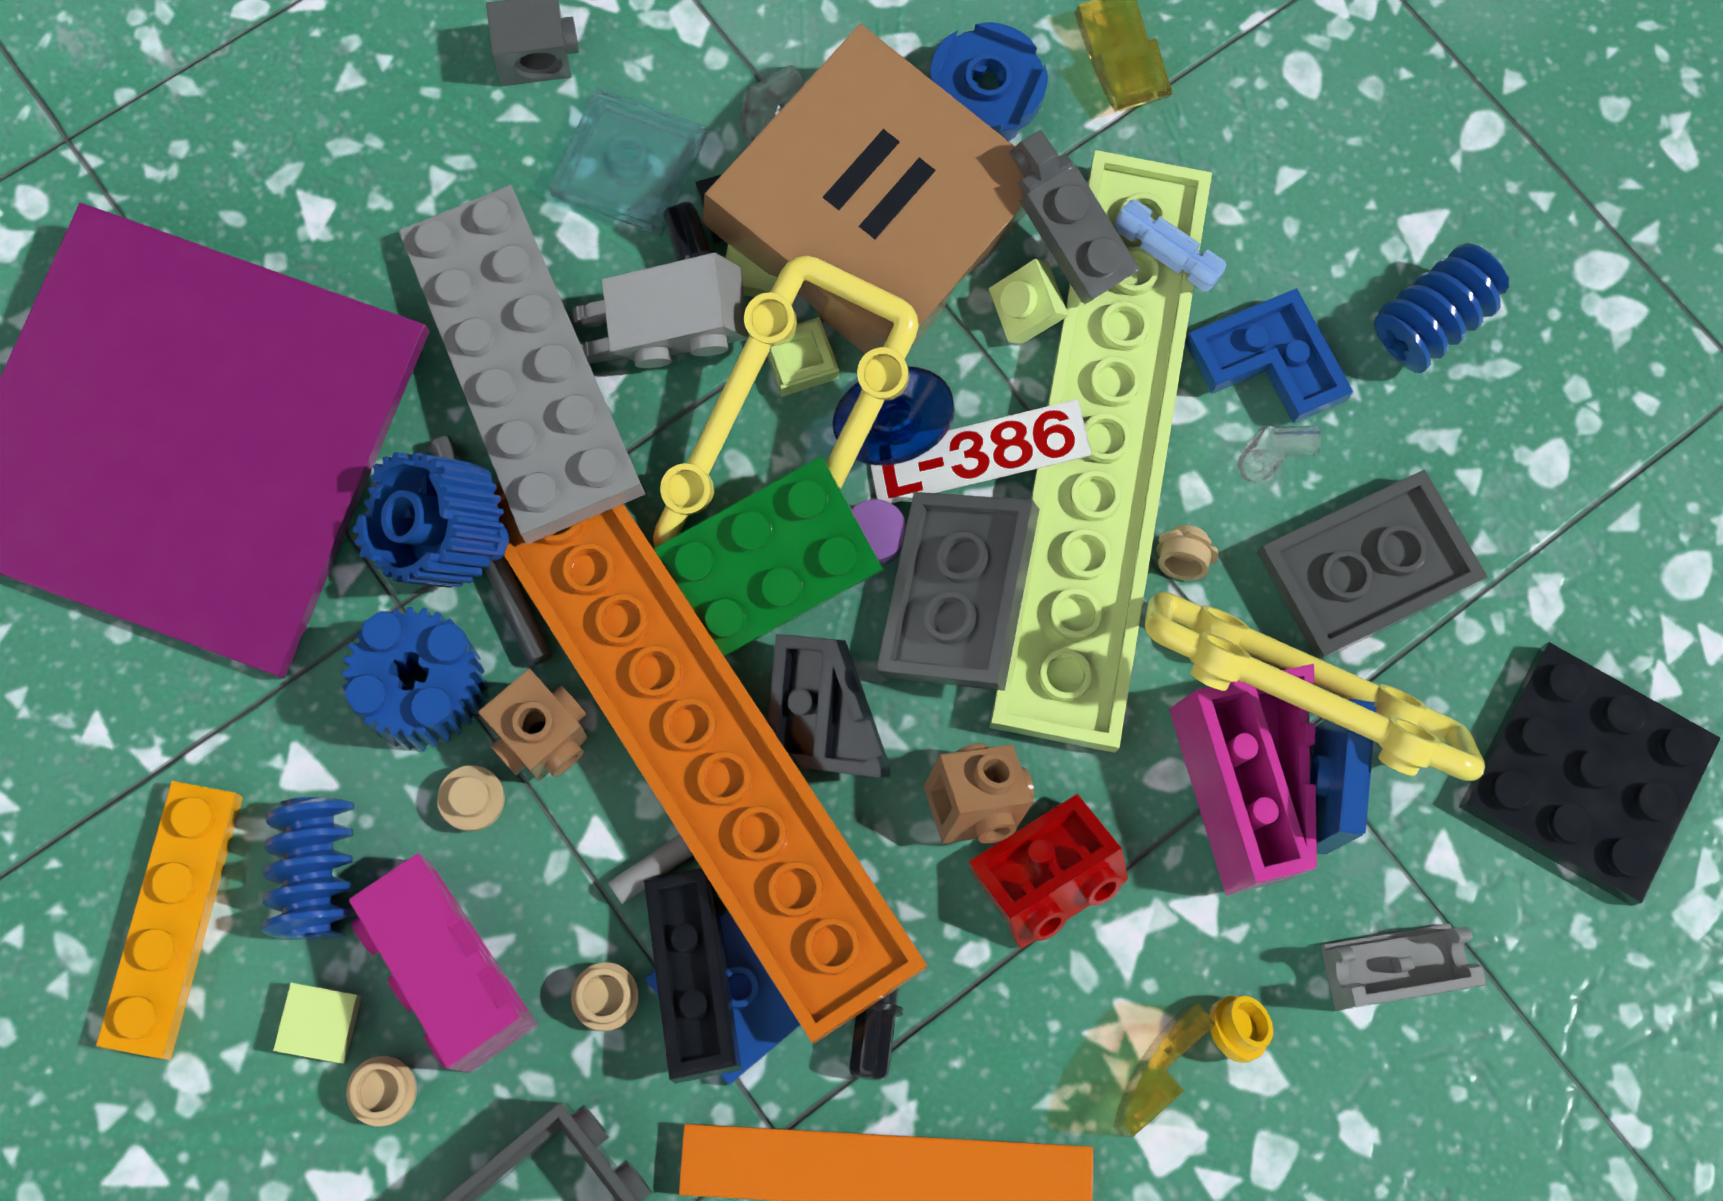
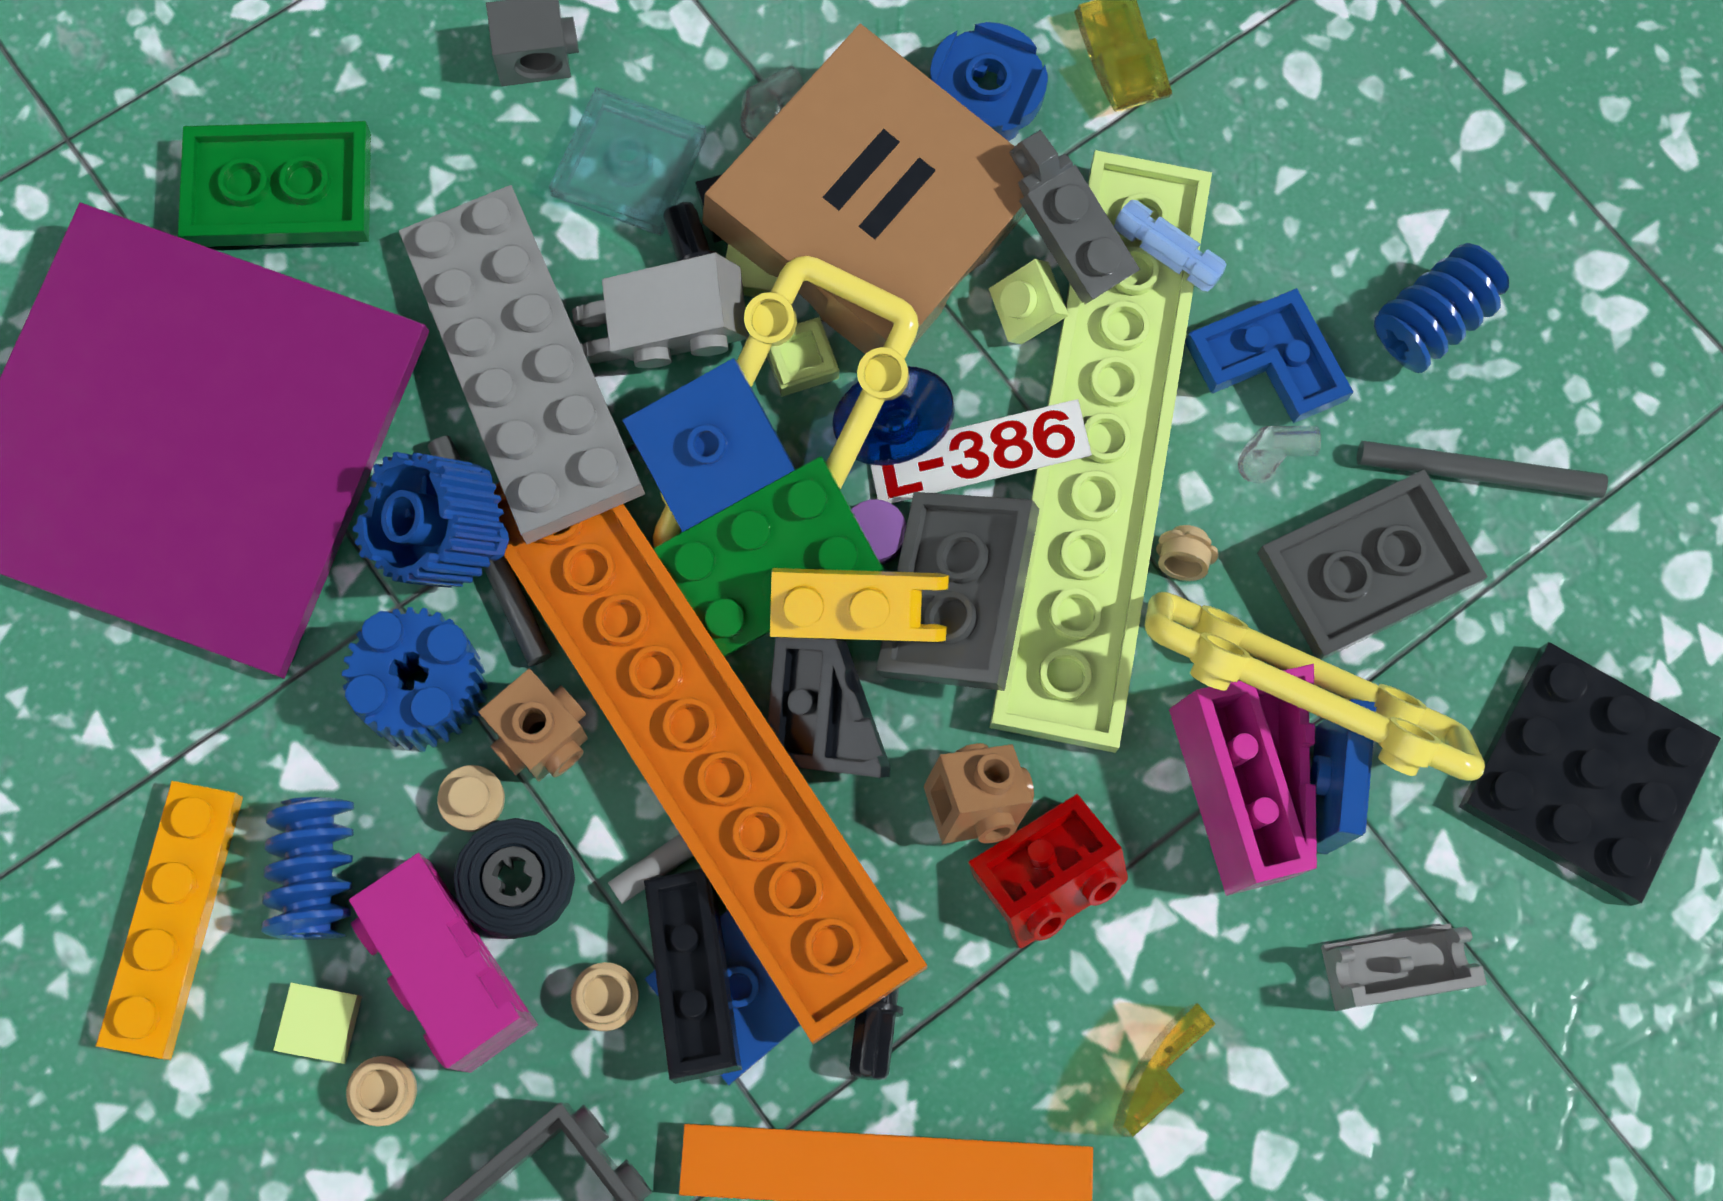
yellow plate [1209,995,1273,1063] -> none
none -> green plate [178,121,371,247]
none -> black bush [453,818,575,939]
none -> blue plate [623,358,796,532]
none -> yellow hinge [770,568,949,642]
none -> dark grey bar [1357,440,1608,498]

